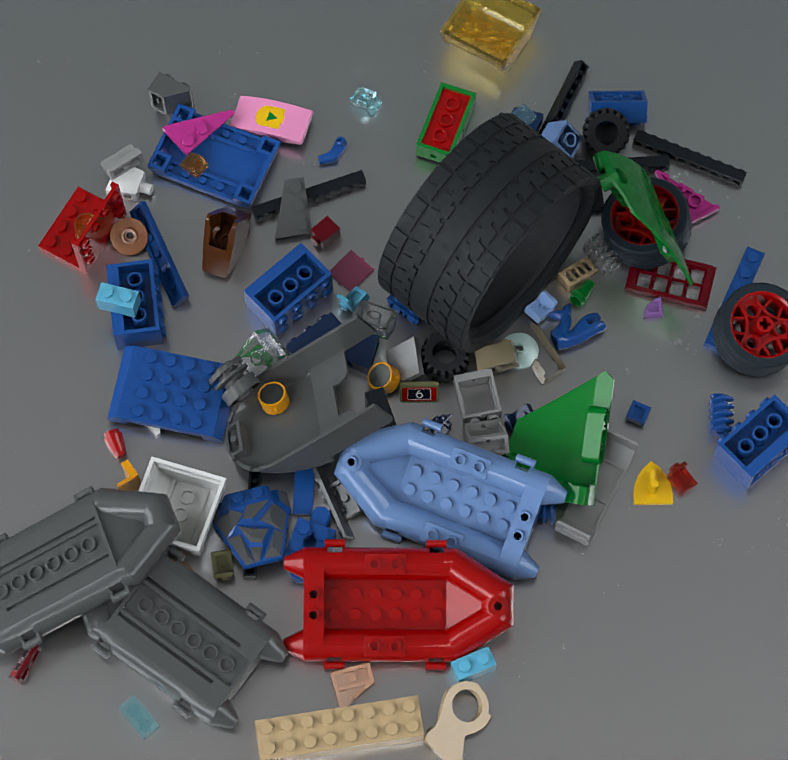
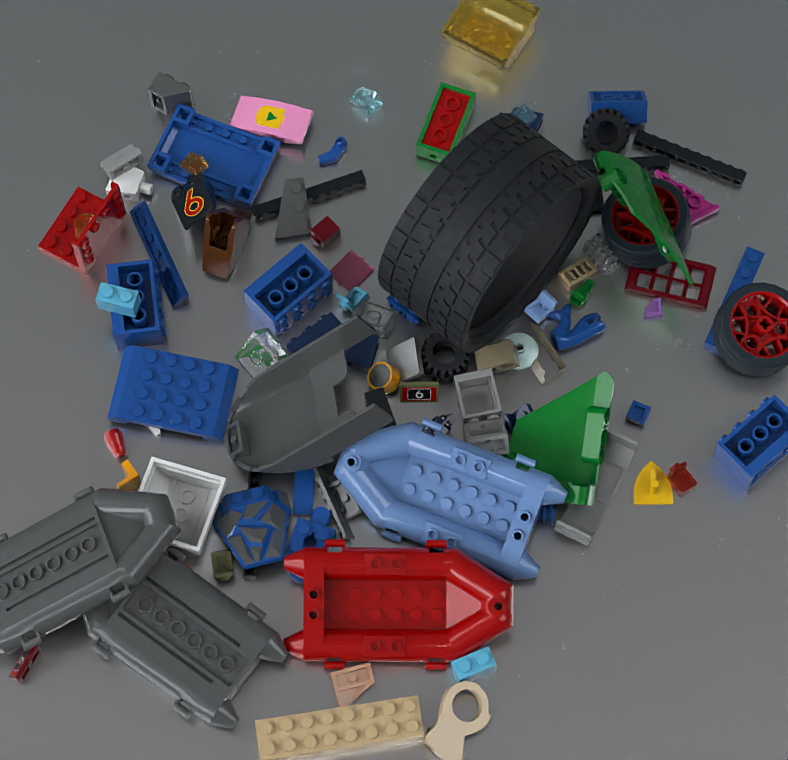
nougat dish [110,217,148,255] -> none
clear light blue plate [118,695,160,740] -> none
dark pink wing [162,110,235,156] -> none
dark grey wheel [208,356,261,407] -> none
piece [258,381,290,415] -> none
black piece [539,60,589,134] -> none
medium blue head [541,120,584,158] -> none
blue piece [709,393,735,437] -> none
none -> black slope [171,172,216,231]

